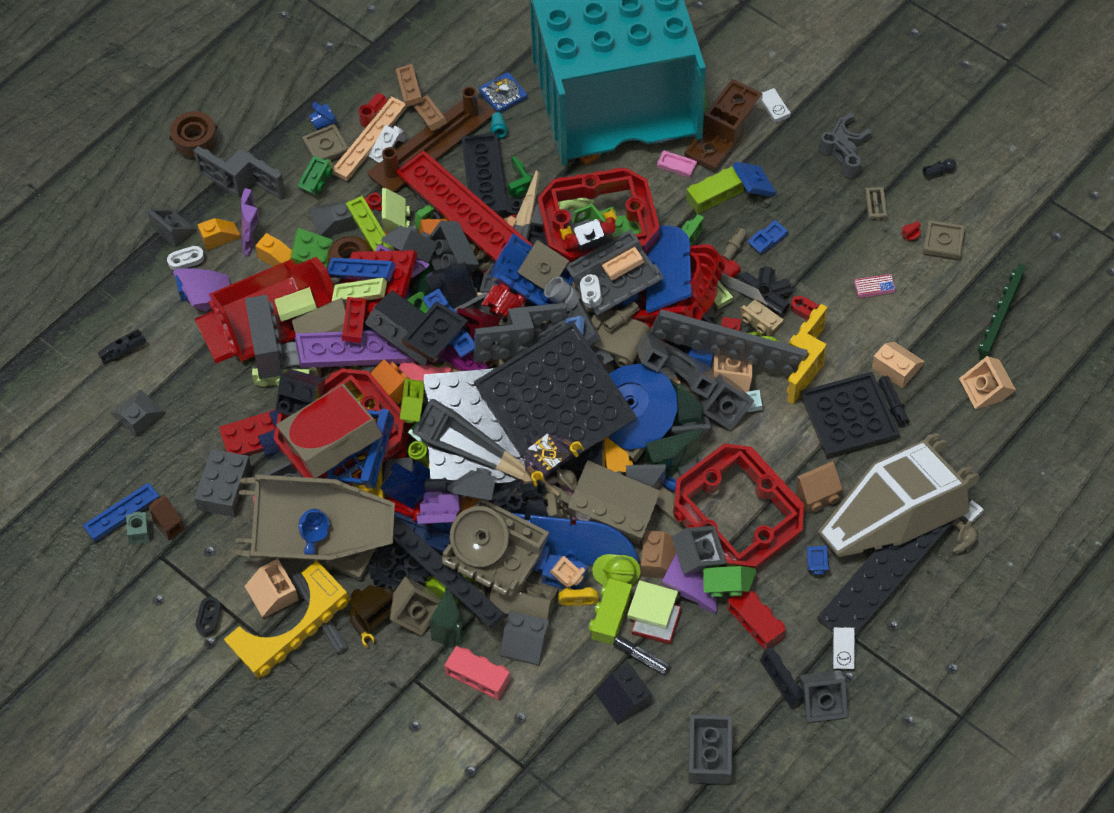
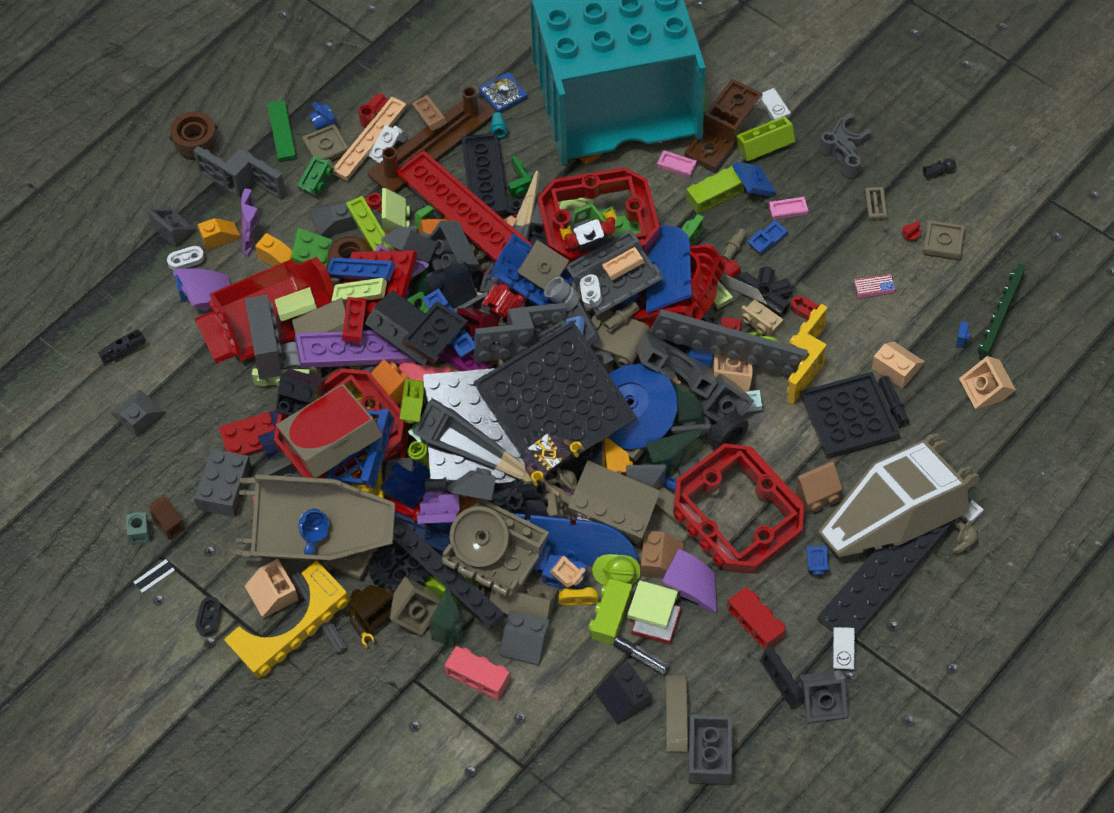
blue plate [83,482,160,542] -> none
medium nougat plate [396,64,423,107] -> none
dark grey slope [671,526,727,574] -> none
bright green slope [703,566,756,597] -> none
none -> sticker [134,560,175,593]
none -> green tile [267,100,296,162]
none -> dark tan slope [666,675,687,753]
none -> black tyre [707,411,749,450]
none -> lime brick [736,116,795,161]
none -> bright pink tile [769,197,809,220]
none -> blue plate [956,321,971,348]

